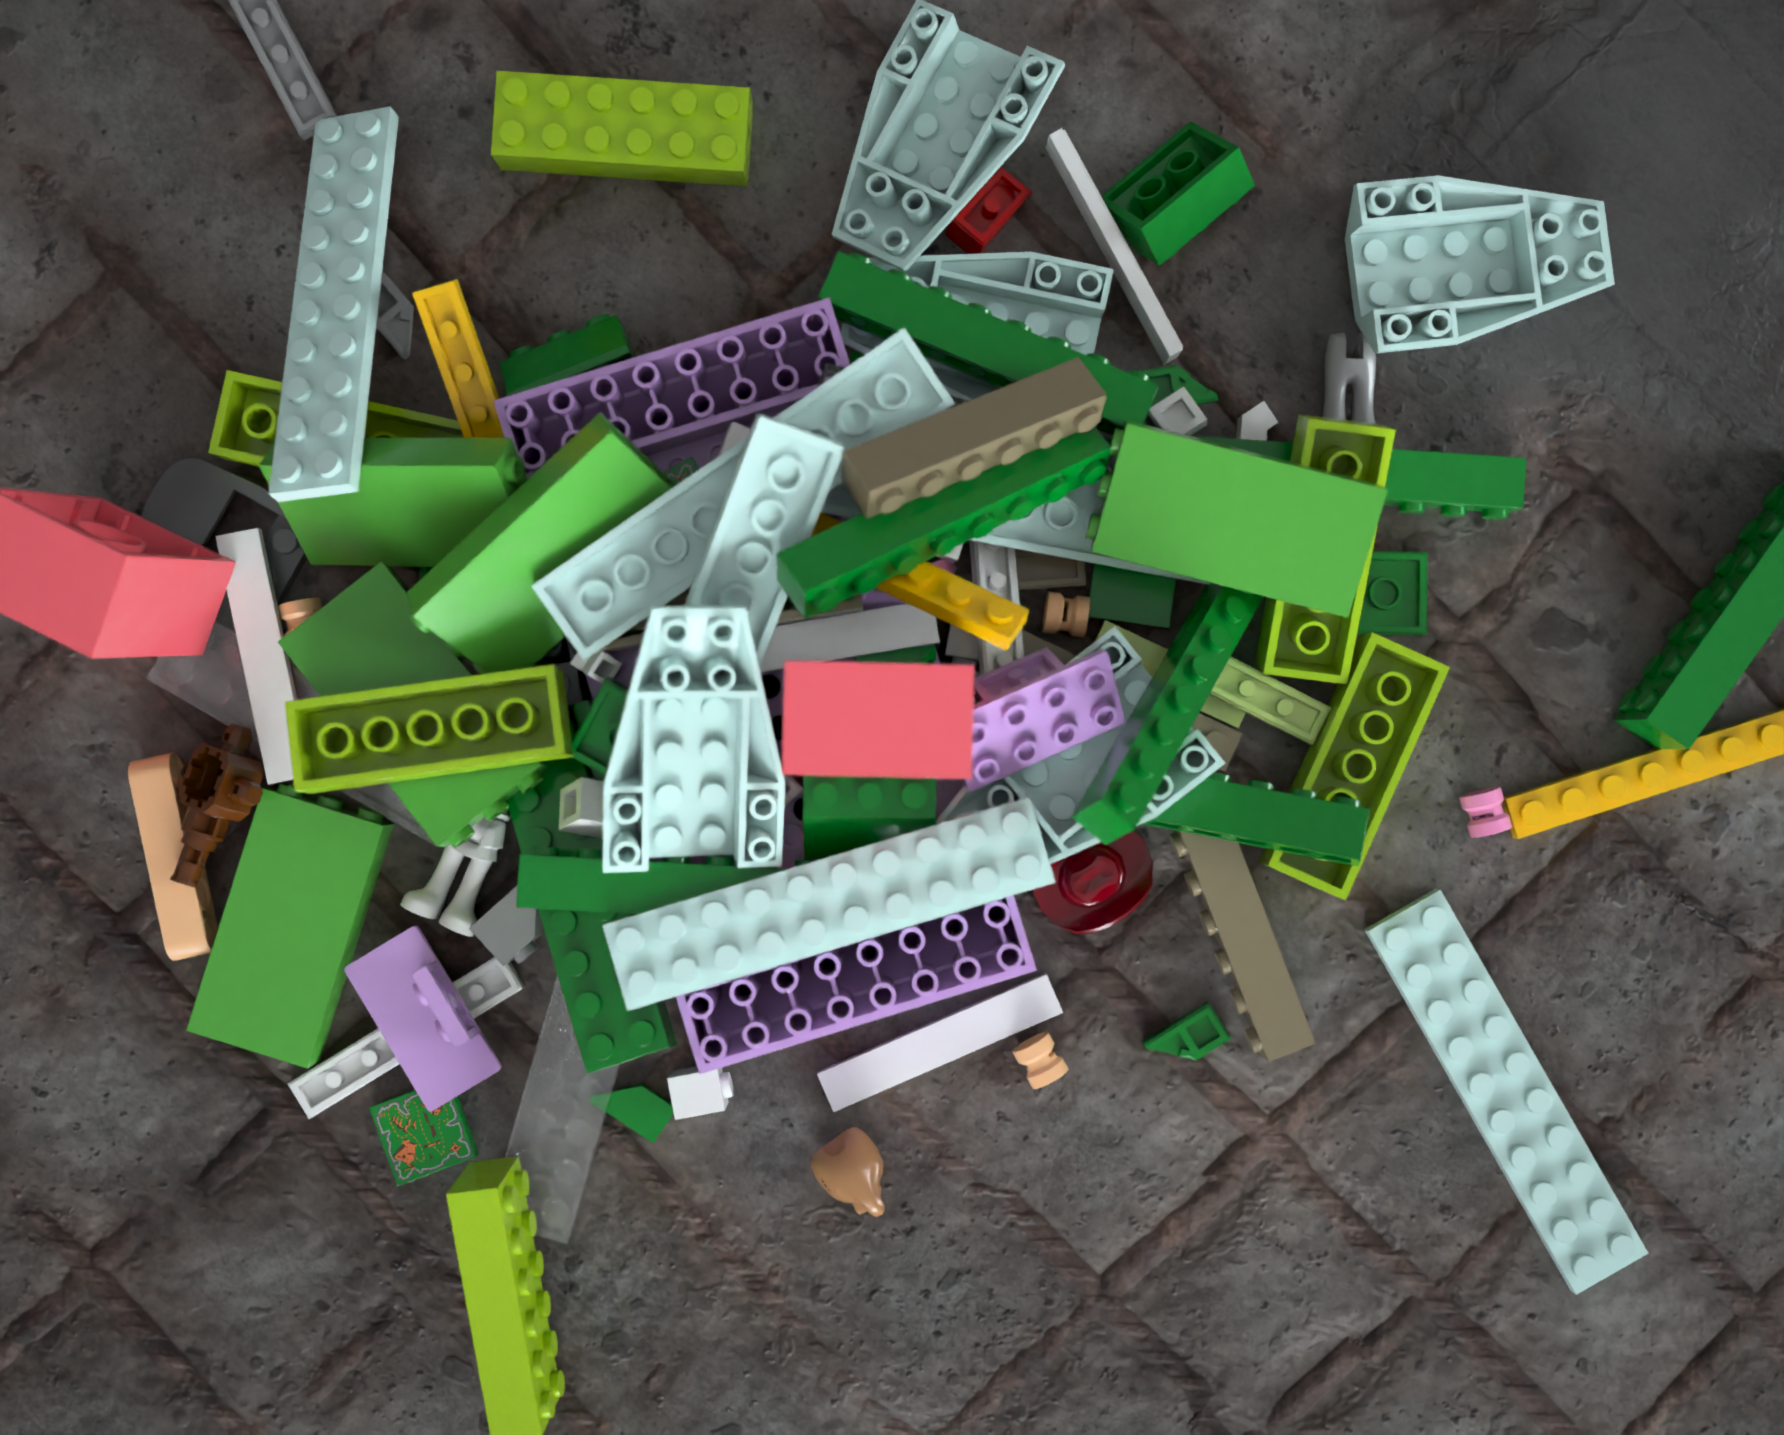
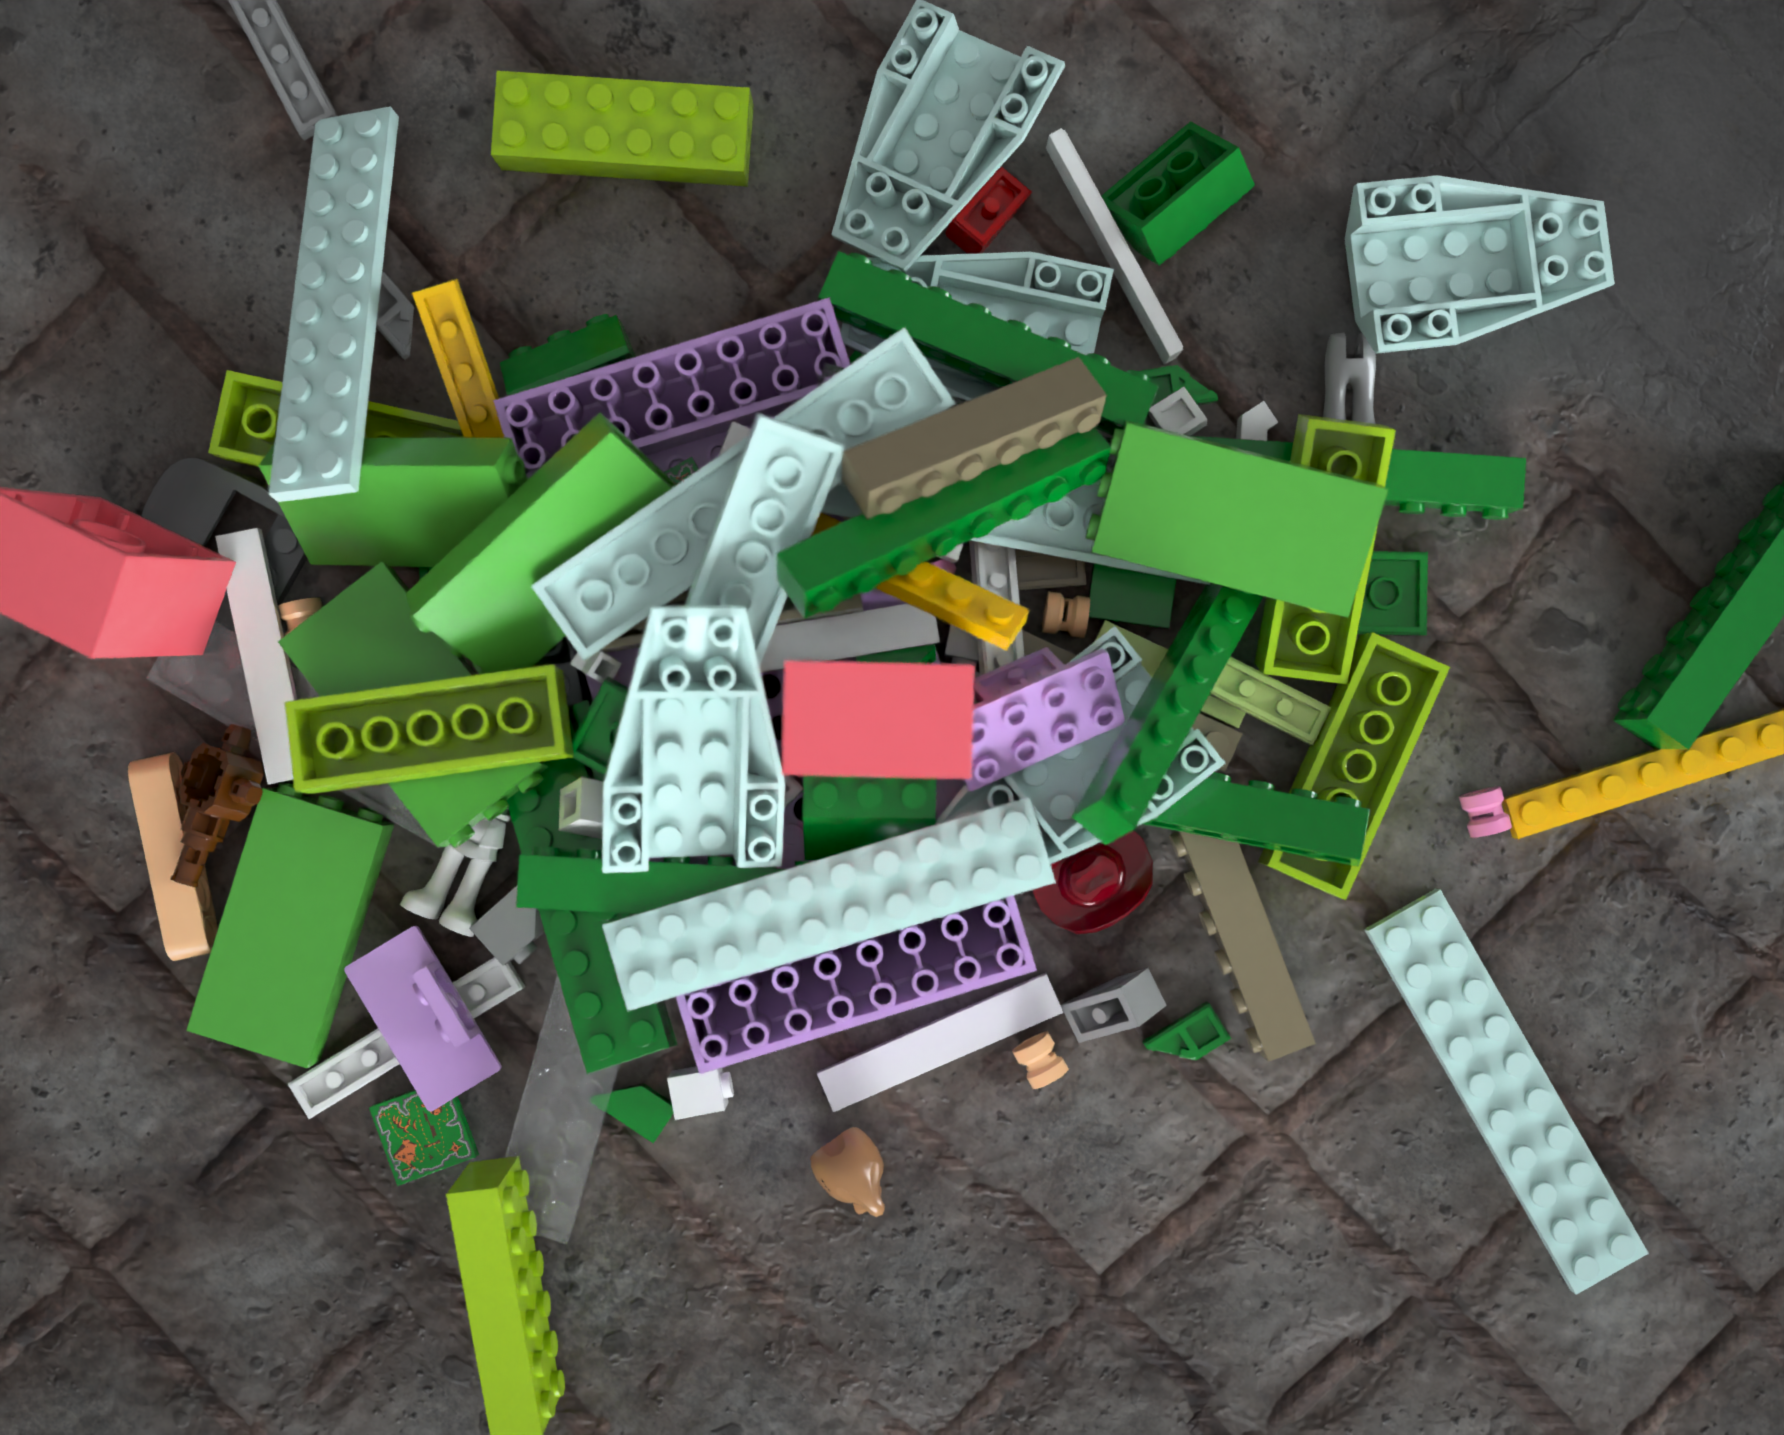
none -> light grey slope [1061,968,1167,1043]

